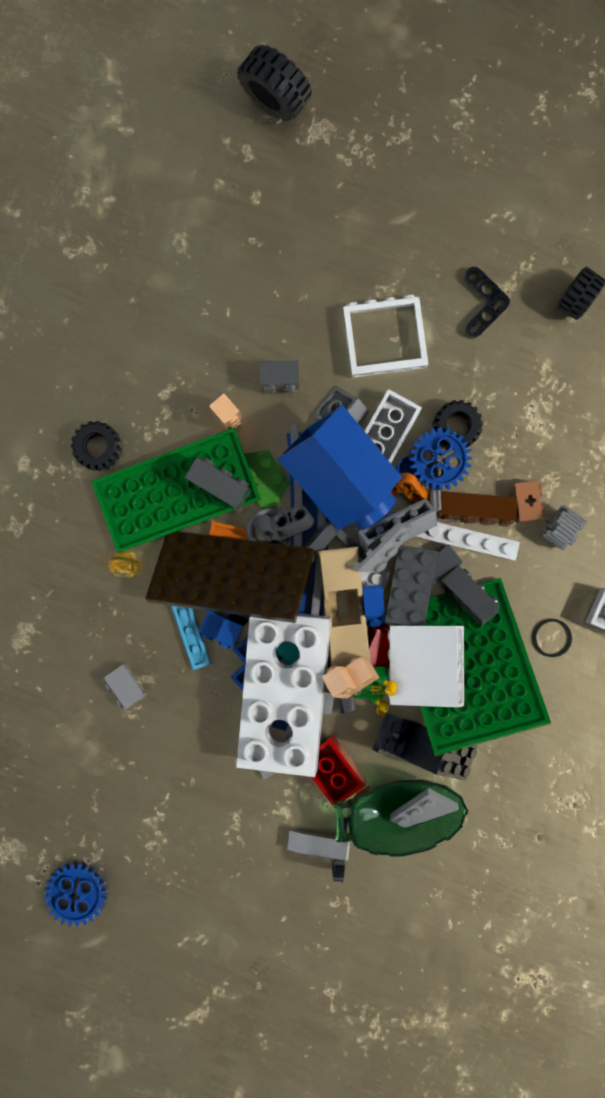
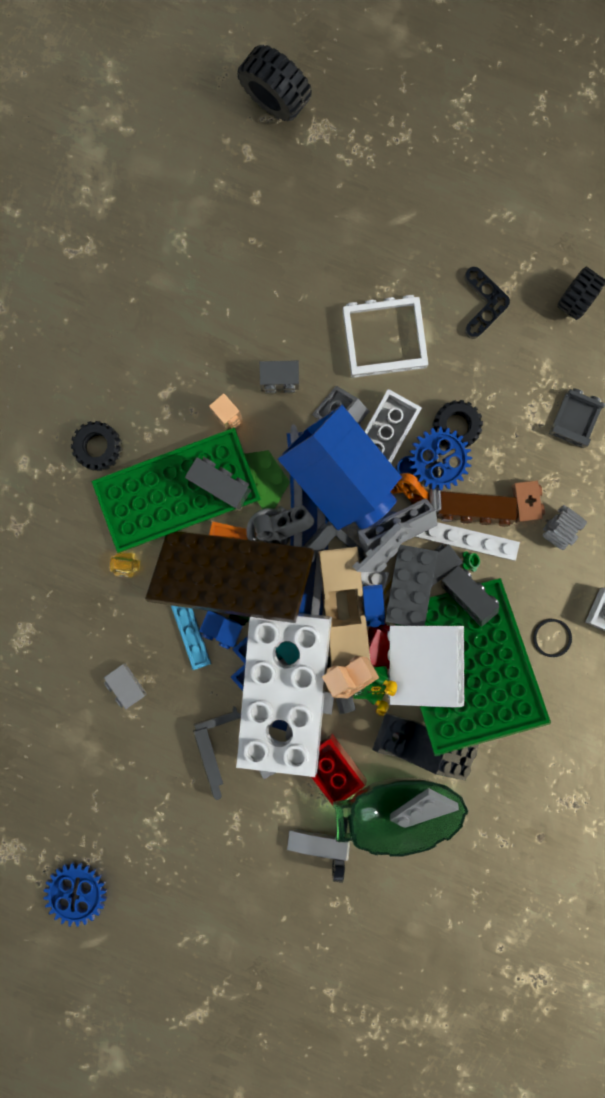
none -> dark grey hinge [193,706,241,800]
none -> green plate [462,551,480,572]
none -> dark grey panel [549,388,605,448]

